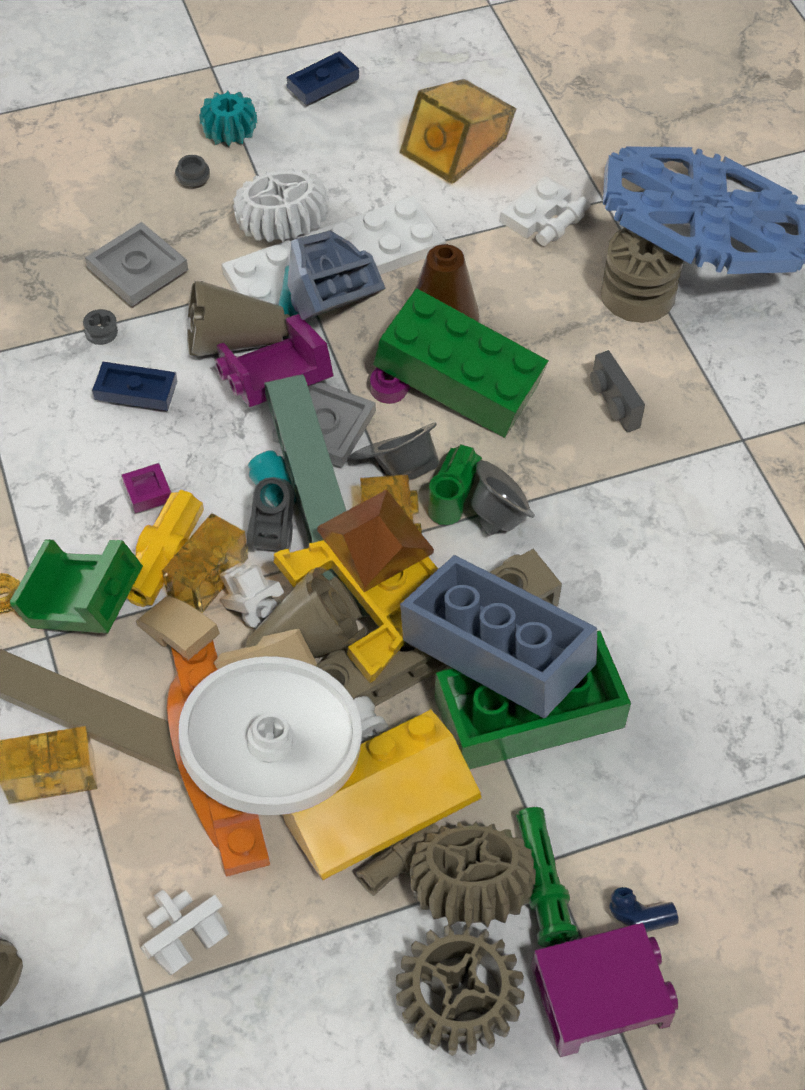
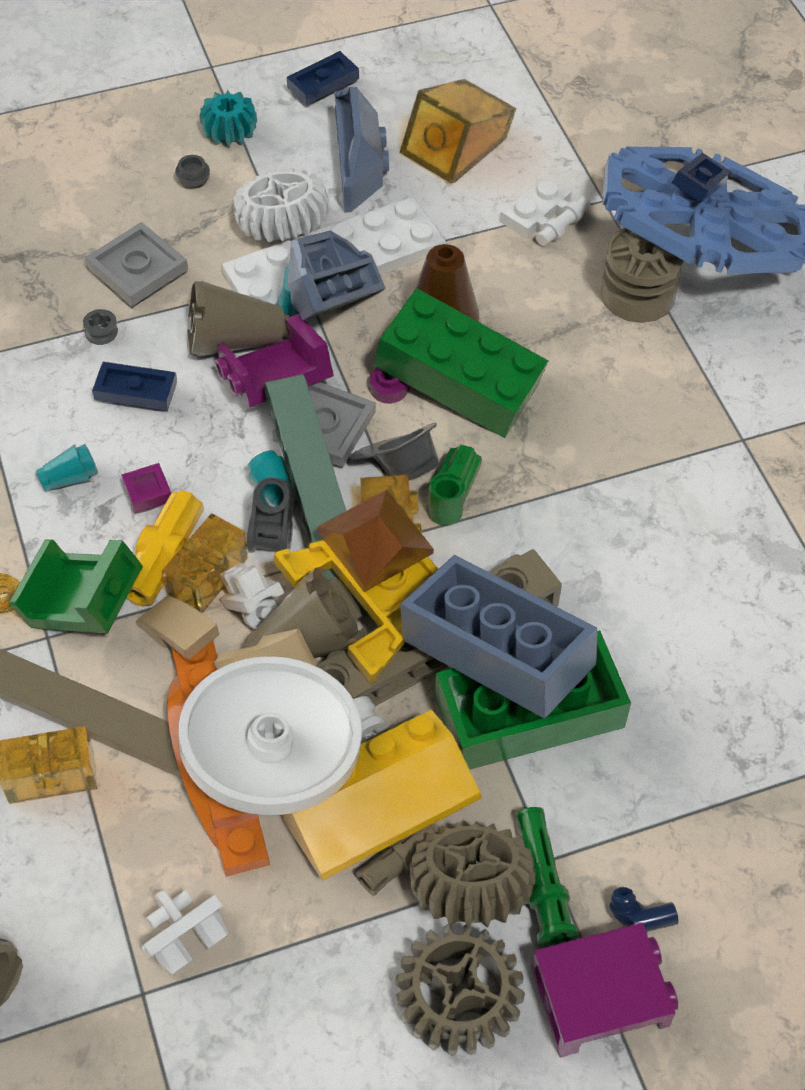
dark grey piece [471,460,535,535] -> none
dark grey plate [590,350,645,433] -> none
none -> teal cone [36,444,98,491]
none -> sand blue wedge [335,87,389,213]
none -> dark blue plate [671,152,732,203]

